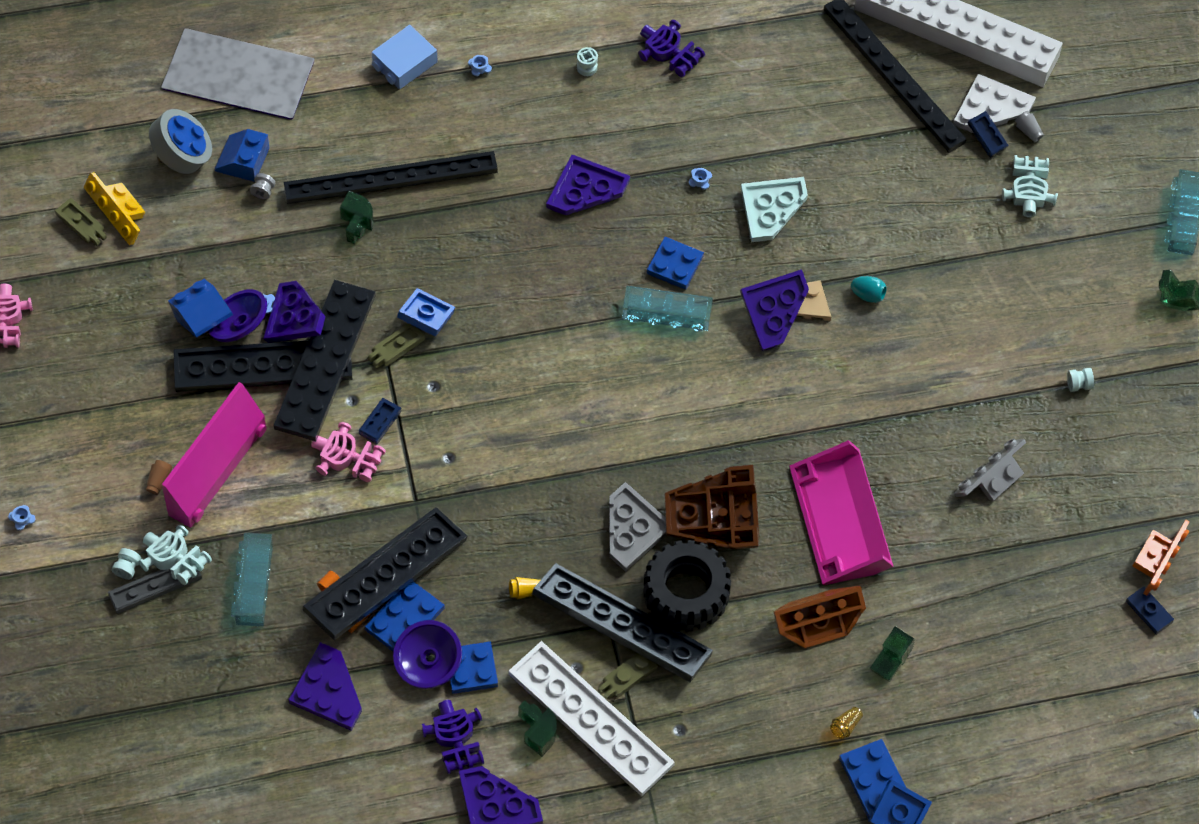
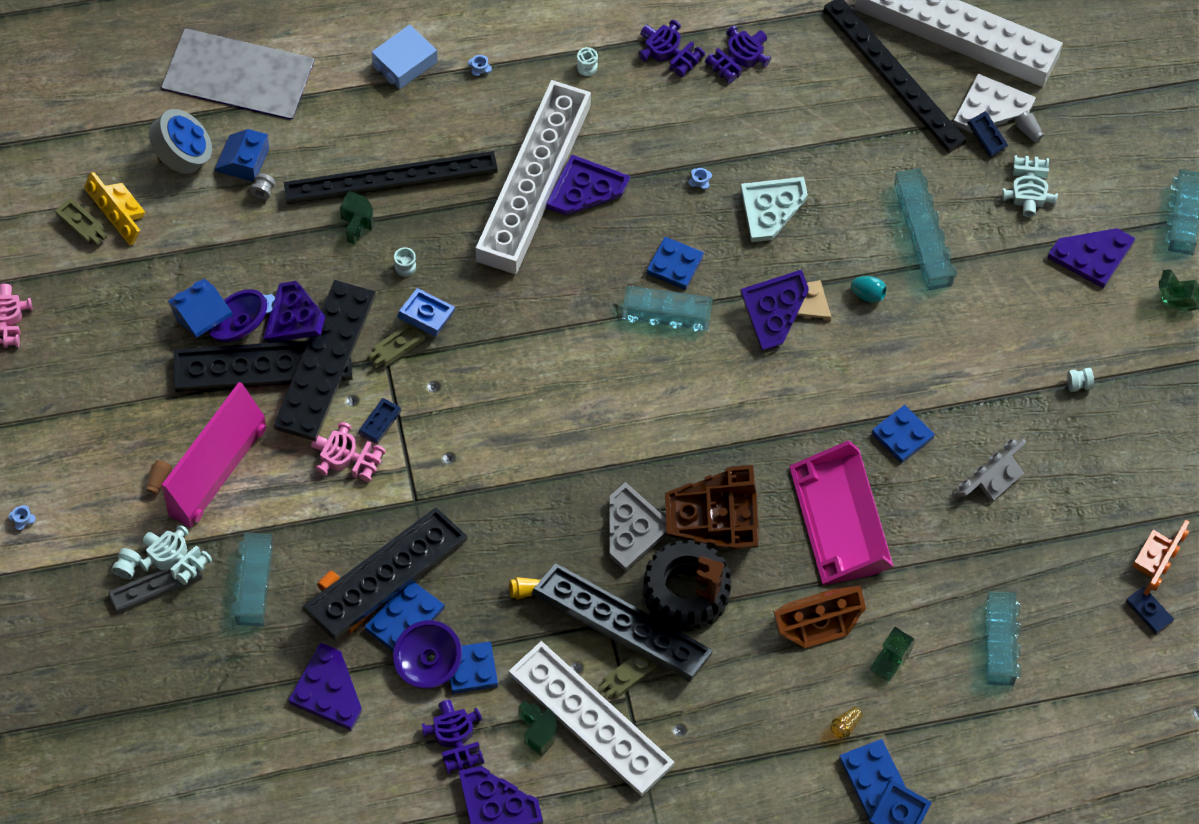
none -> light aqua wheel [394,247,416,277]
none -> white brick [476,80,591,275]
none -> reddish brown hinge [694,556,724,603]
none -> dark purple piece [705,26,771,84]
none -> blue plate [872,405,935,463]
none -> clear light blue brick [894,168,957,291]
none -> clear light blue brick [986,591,1021,686]
none -> dark purple plate [1047,228,1136,288]

